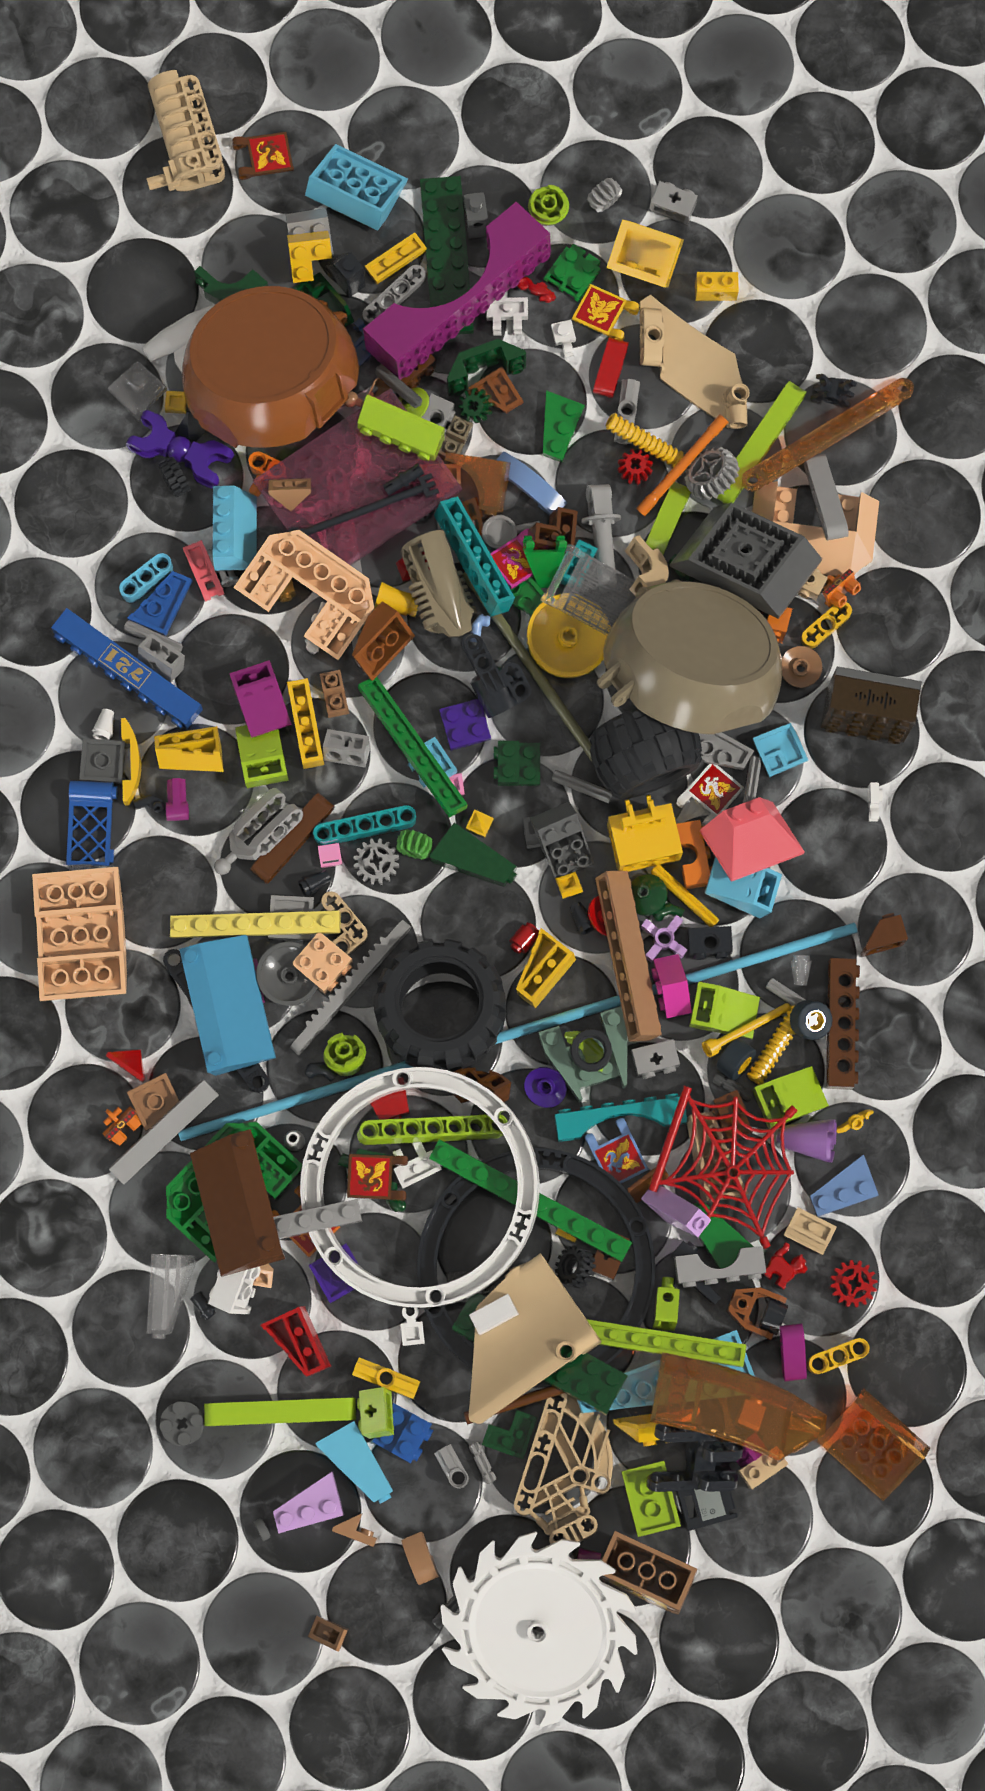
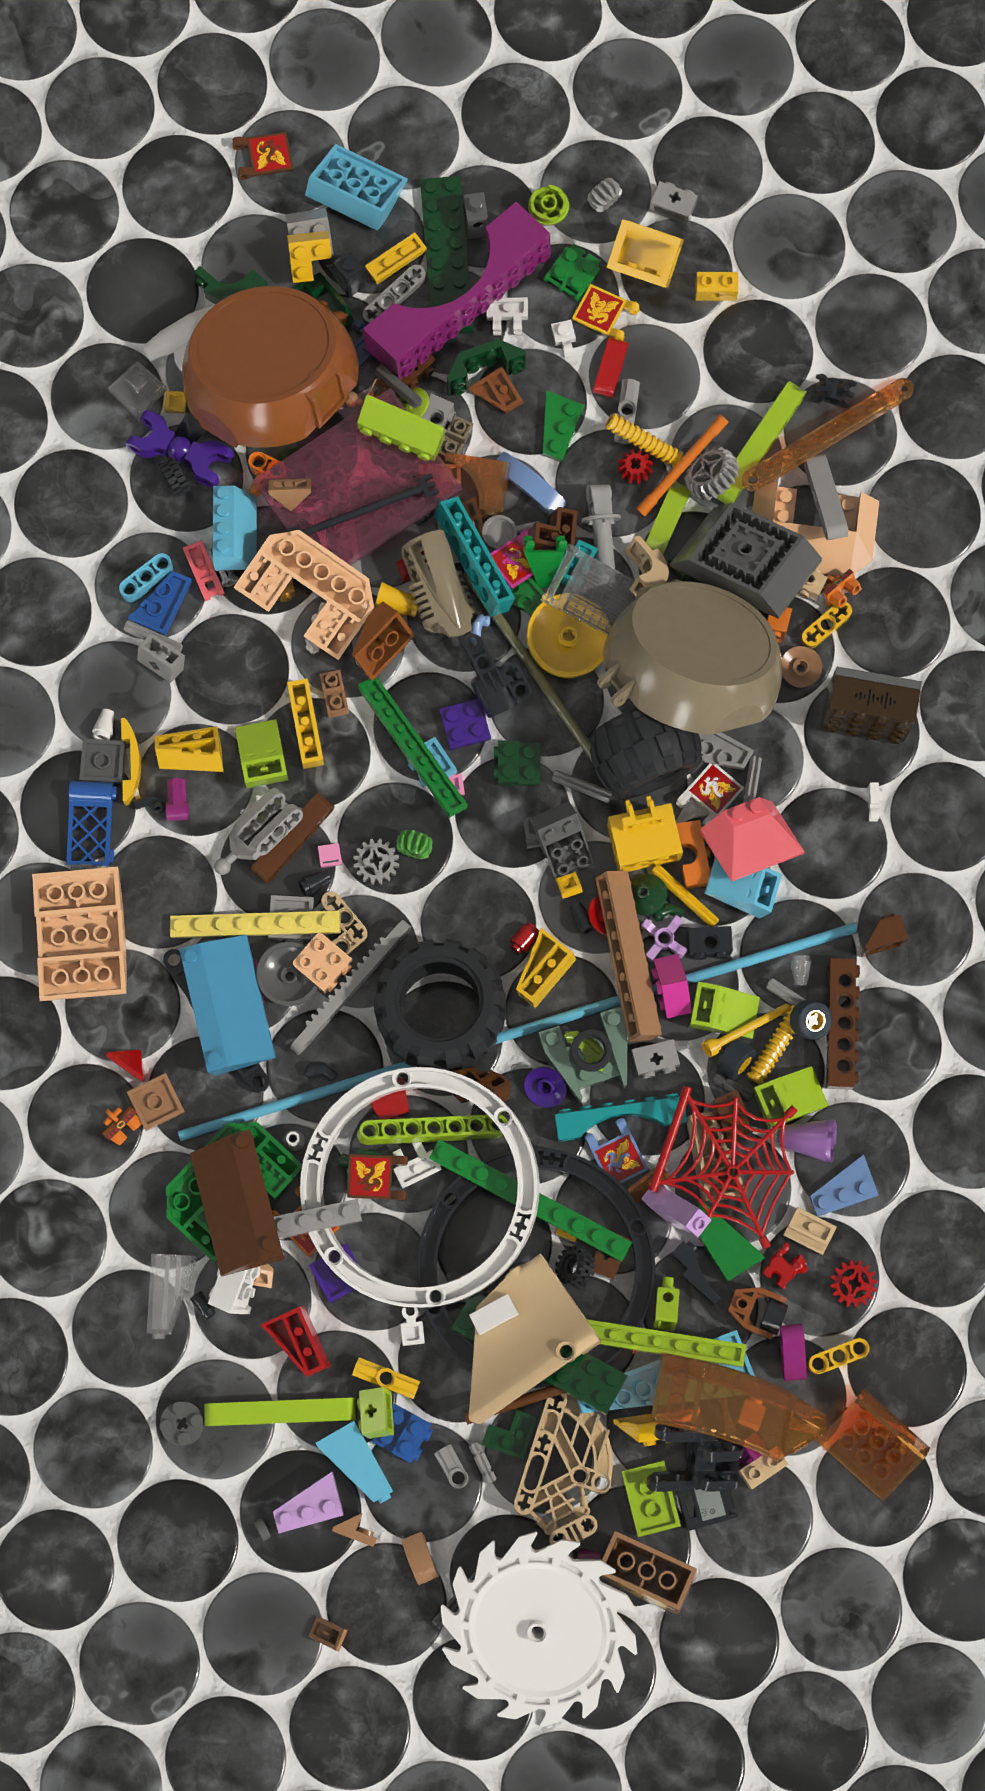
blue brick [51,608,203,729] -> none
light grey tile [109,1079,219,1184] -> none
tan piece [146,70,225,191] -> none
magenta slope [229,660,292,738] -> none
teal beam [313,806,416,846] -> none
light grey brick [323,729,370,767] -> none
lime cone [323,1033,366,1076] -> none
black pin [382,463,425,496] -> none
dark green arm [385,1182,406,1212] -> none
dark green slope [429,822,517,887] -> none
dark green gear [458,388,494,423] -> none
yellow tile [466,809,494,838] -> none
red animal [517,277,556,303] -> none
tan panel [640,295,750,429] -> none
light grey arch [674,1246,766,1288] -> none
medium azure plate [753,723,808,778] -> none
yellow piece [837,1109,874,1133] -> none

